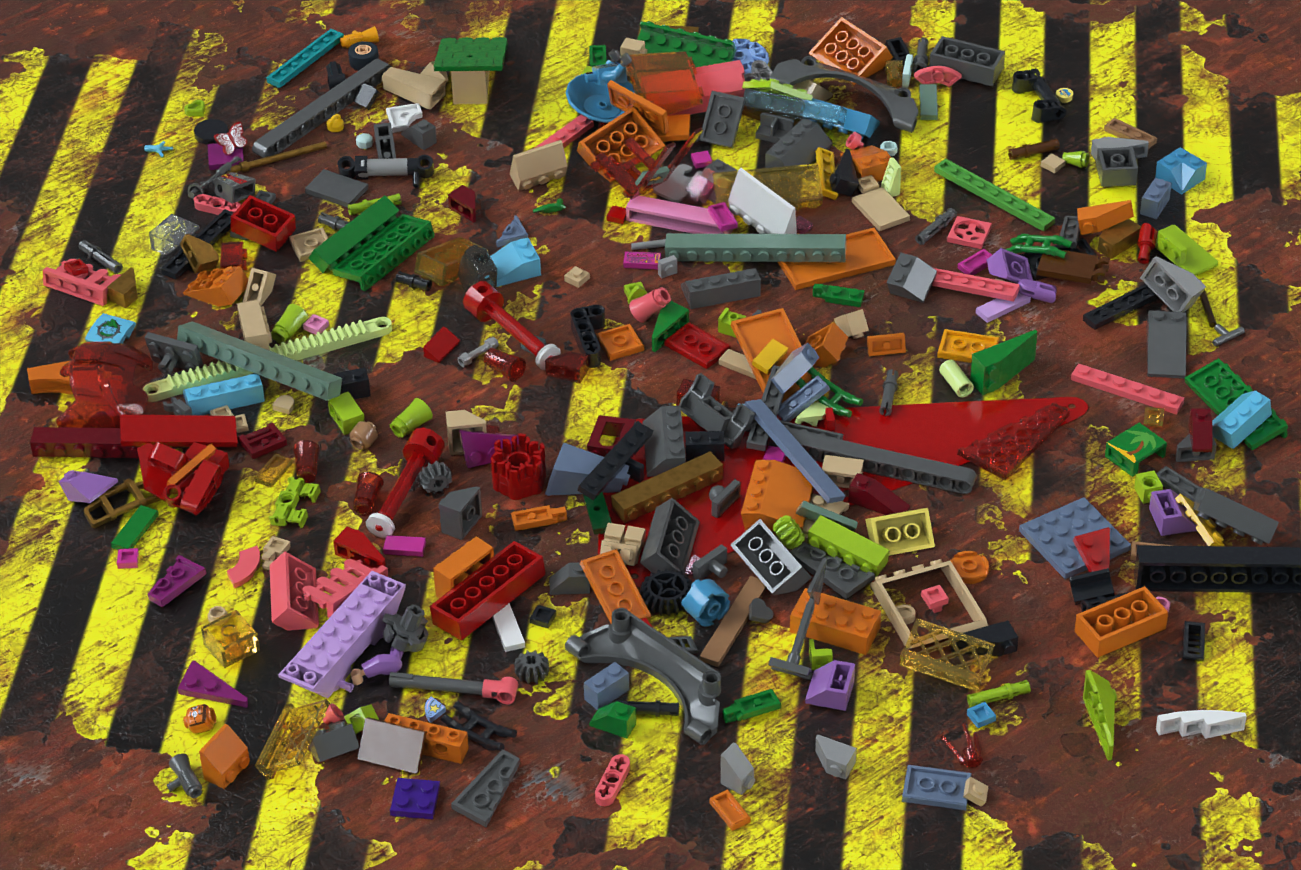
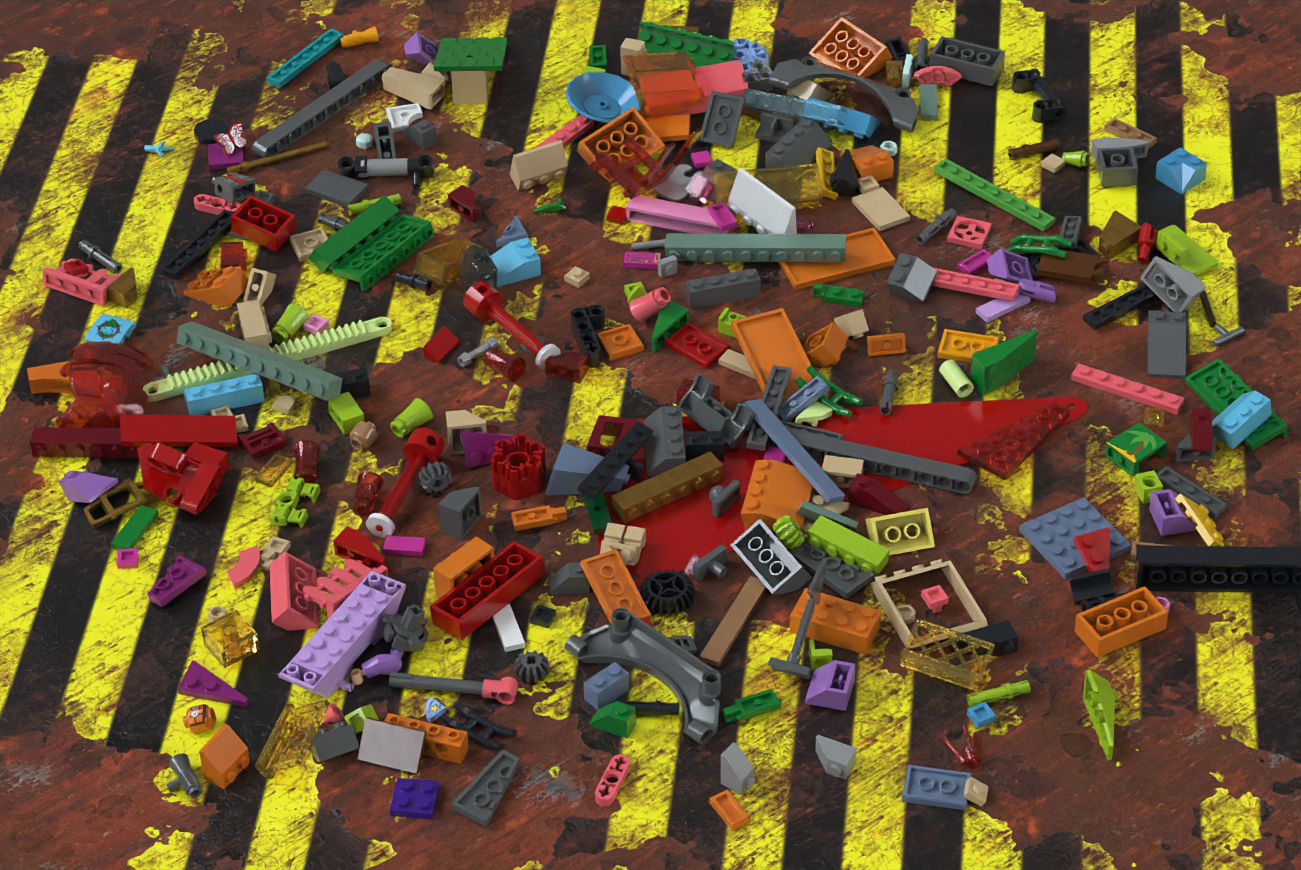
dark grey plate [144,332,203,375] -> none
clear slope [149,214,200,255] -> none
dark grey plate [163,397,192,415] -> none
orange tile [167,444,216,486] -> none
pearl gold slope [180,234,219,274] -> none
lime tile [184,100,205,116] -> none
dark grey piece [188,156,242,199] -> none
yellow tile [327,114,344,132] -> none
black wheel [348,41,379,71] -> none
tile [353,84,381,110] -> none
dark azure torso [585,49,632,86] -> none
orange tile [607,80,669,134] -> none
sand green tile [635,166,670,188] -> none
dark grey slope [640,498,700,575] -> none
dark azure brick [681,579,730,626] -> none
lime plate [742,79,813,103] -> none
dark grey tile [749,598,774,623] -> none
yellow tile [752,339,788,374] -> none
slope [770,343,819,394] -> none
red tile [825,407,835,432] -> none
coral tile [846,132,864,150] -> none
yellowish green slope [881,157,901,197] -> none
orange tile [950,551,989,584] -> none
light yellow tile [1056,88,1073,103] -> none
orange slope [1077,200,1134,235] -> none
sand blue brick [1140,178,1172,219] -> none
white slope [1156,710,1247,739] -> none
black slope [1183,621,1205,661] -> none
dark grey slope [1193,487,1279,545] -> none
none -> medium lavender slope [404,32,439,65]

